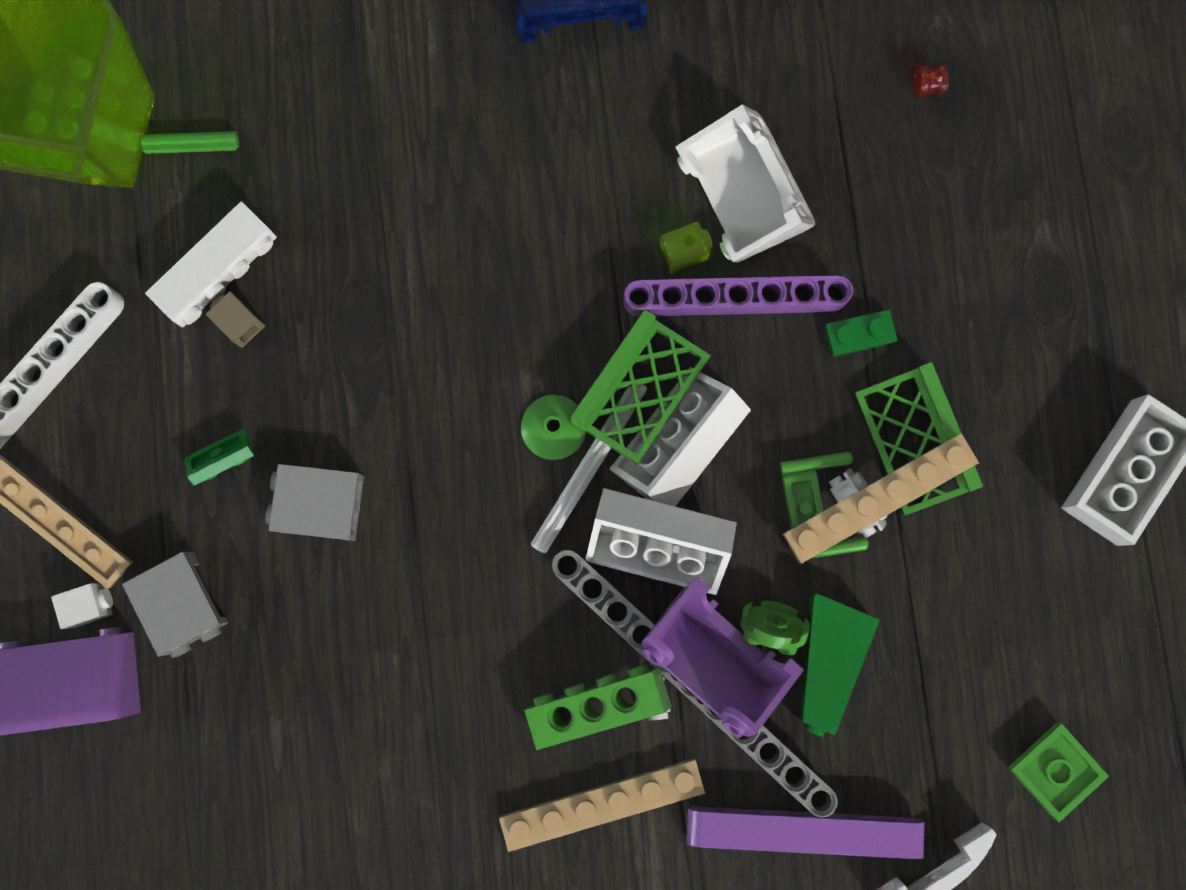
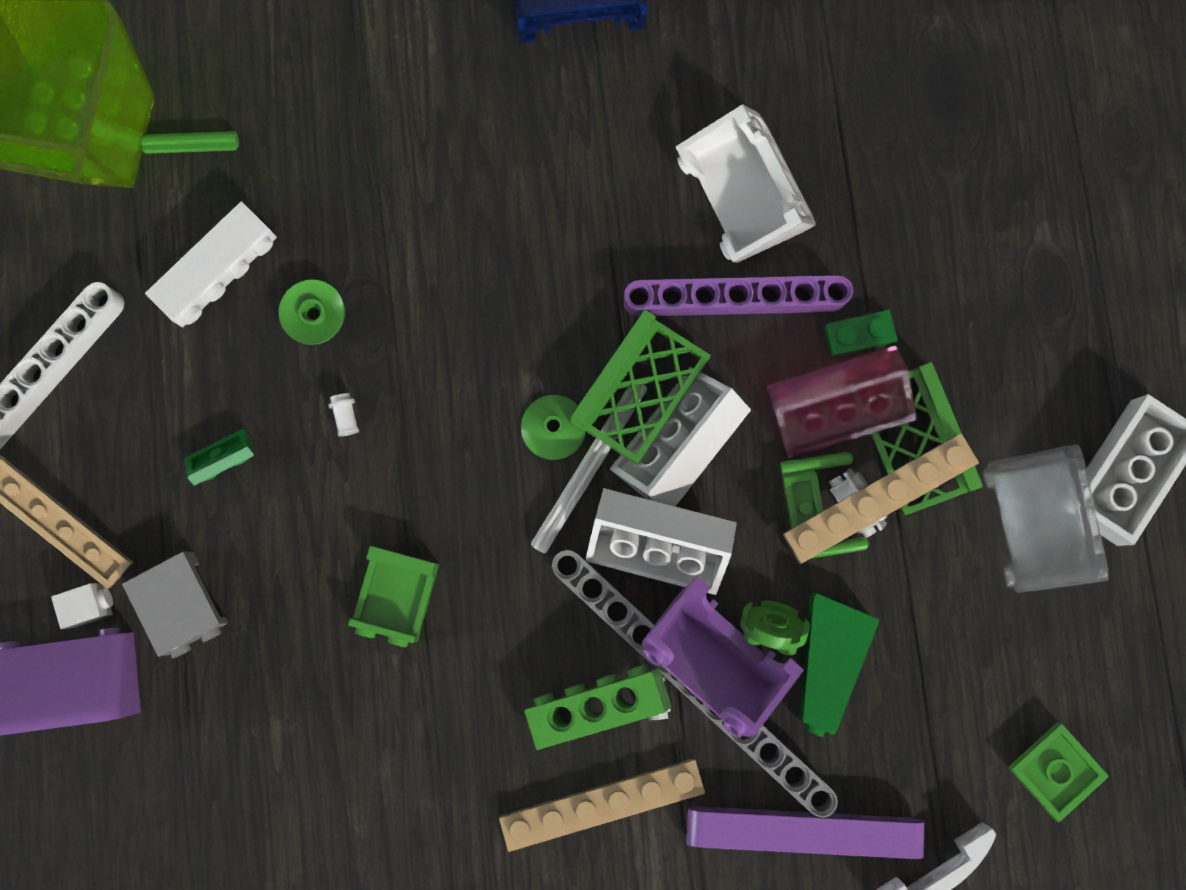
dark tan brick [206,291,266,348] -> none
light grey panel [265,464,364,541] -> none
clear neon green brick [660,221,713,273] -> none
clear red wheel [914,63,948,98] -> none
none -> bright green dish [279,280,345,345]
none -> white pin [328,393,359,437]
none -> bright green panel [348,546,439,647]
none -> clear pink slope [766,346,917,459]
none -> clear windscreen [983,444,1109,594]

